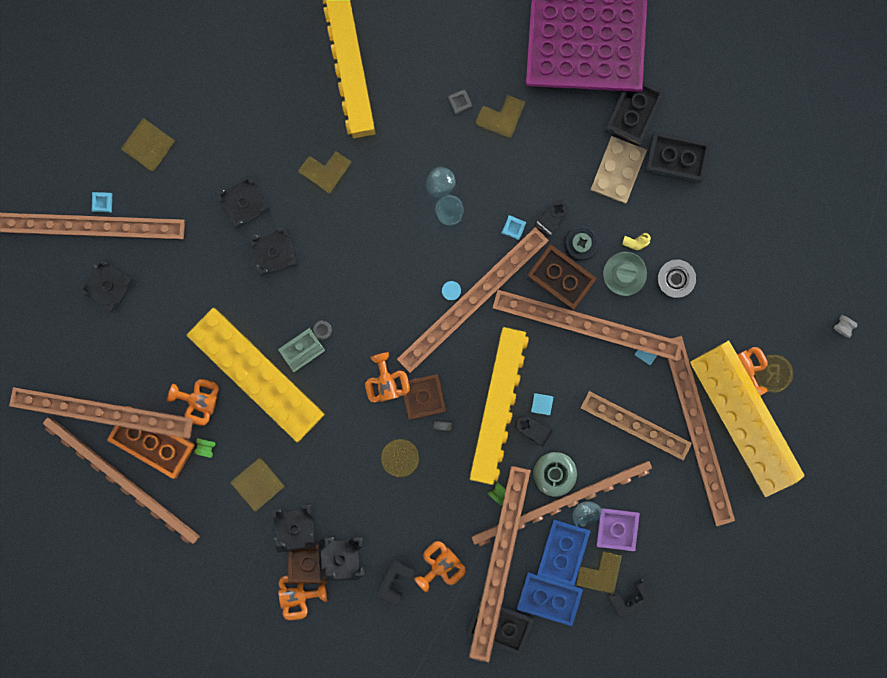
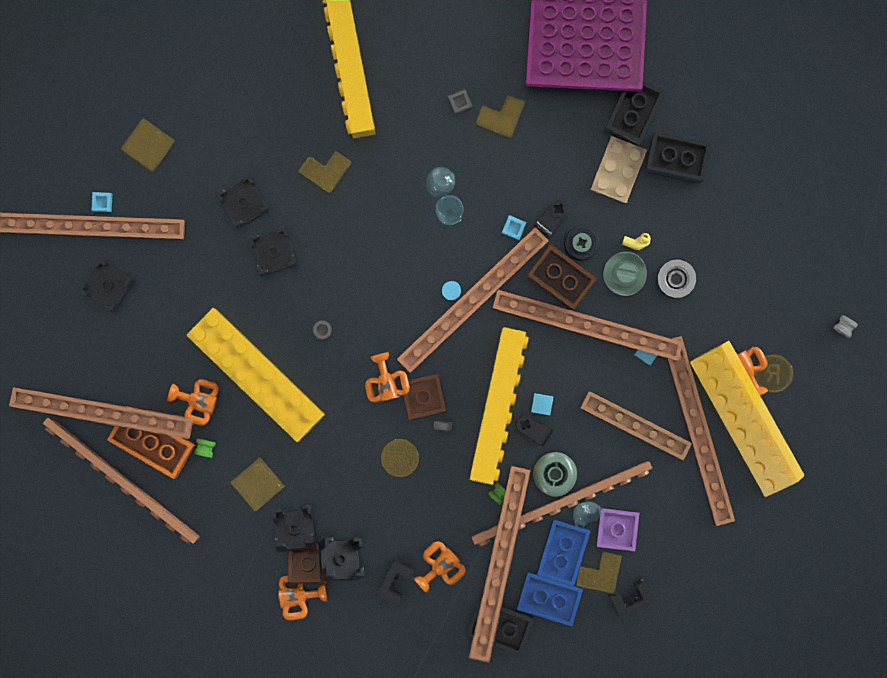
sand green plate [278,328,326,372] -> none

